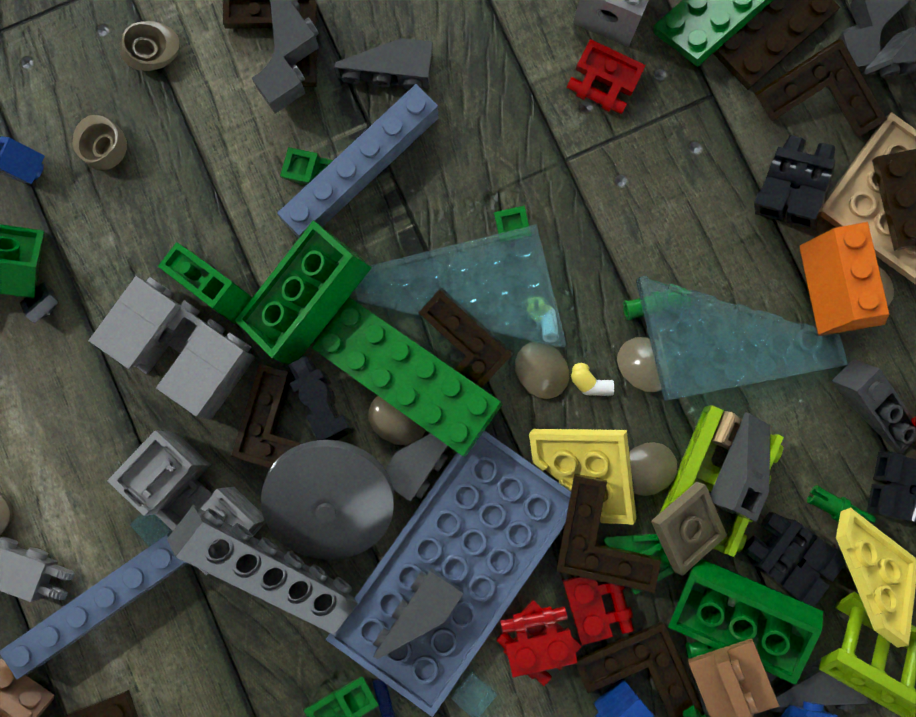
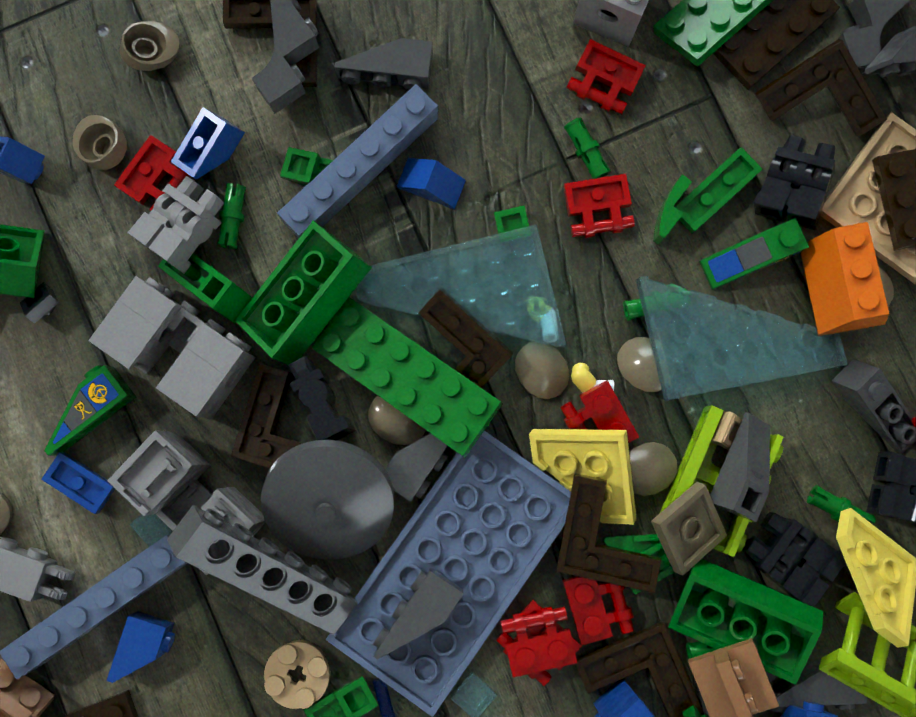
none -> blue plate [41,452,115,514]
none -> slope [44,365,137,456]
none -> blue slope [106,611,175,683]
none -> red plate [114,135,192,211]
none -> light grey hips [127,176,224,274]
none -> blue slope [171,107,245,179]
none -> green pin [217,183,246,249]
none -> tan plate [264,640,331,709]
none -> blue slope [397,158,466,210]
none -> red plate [560,380,639,443]
none -> red plate [563,174,635,238]
none -> green pin [564,117,611,179]
none -> green slope [653,174,692,245]
none -> green plate [675,147,763,234]
none -> slope [699,218,809,290]

